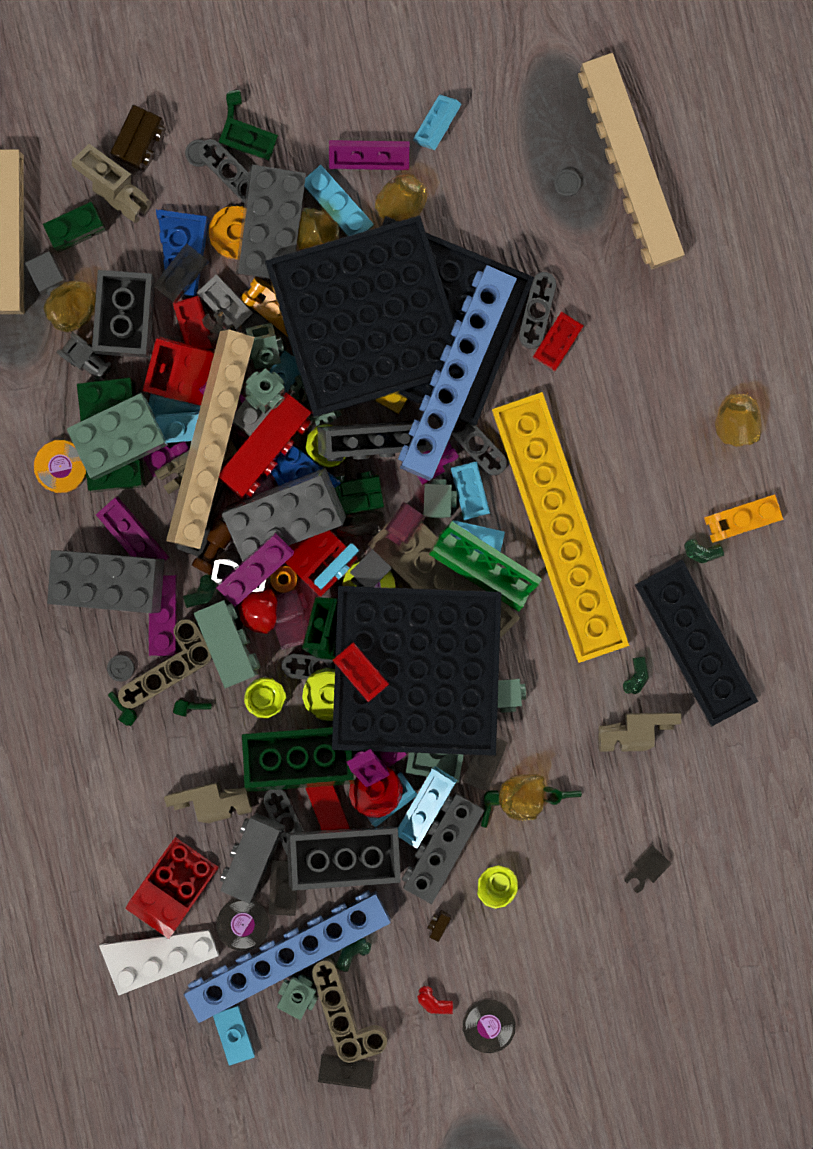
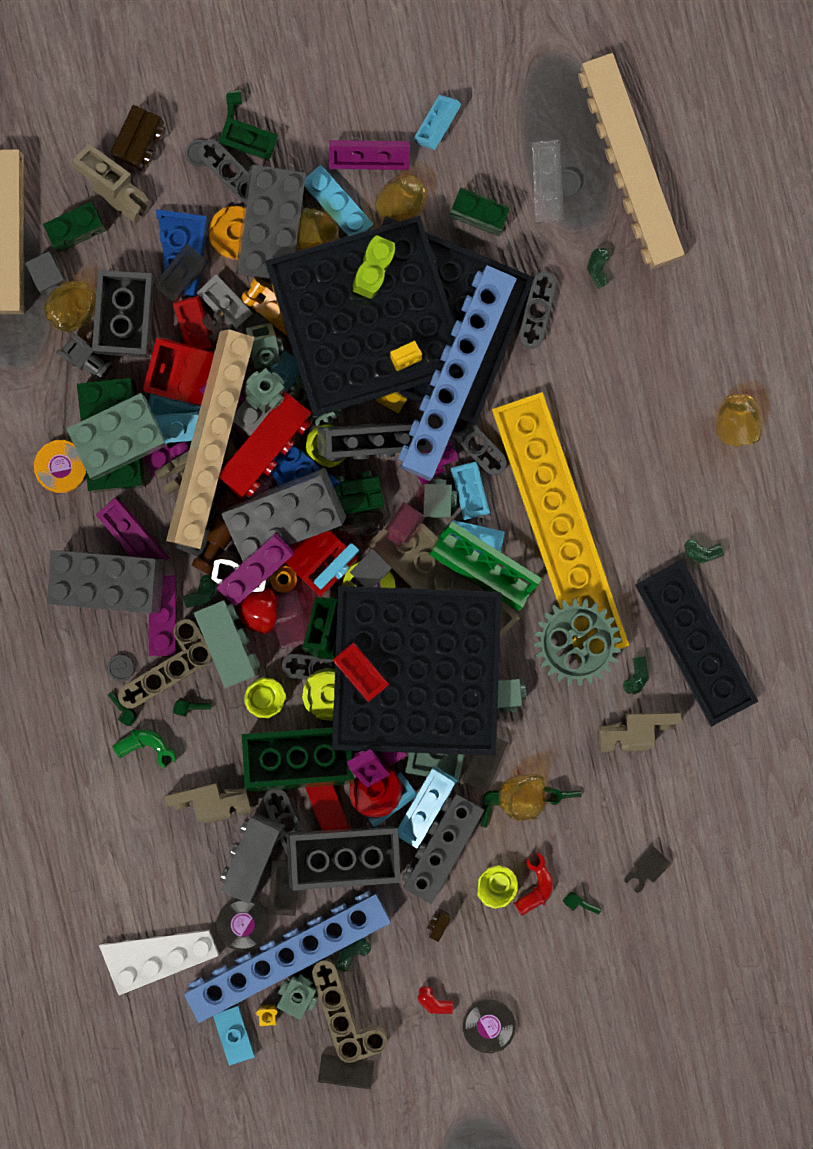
red slope [125,837,219,939] -> none
red plate [532,311,584,372] -> none
light orange plate [704,494,784,543] -> none
none -> green piece [112,729,177,768]
none -> yellow piece [256,1004,279,1026]
none -> lime brick [353,236,395,299]
none -> yellow piece [390,341,422,371]
none -> dark green brick [450,187,510,237]
none -> red piece [513,852,553,916]
none -> clear tile [532,140,564,224]
none -> sand green gear [533,598,622,686]
none -> dark green hand [563,892,601,915]
none -> clear green arm [587,248,610,289]

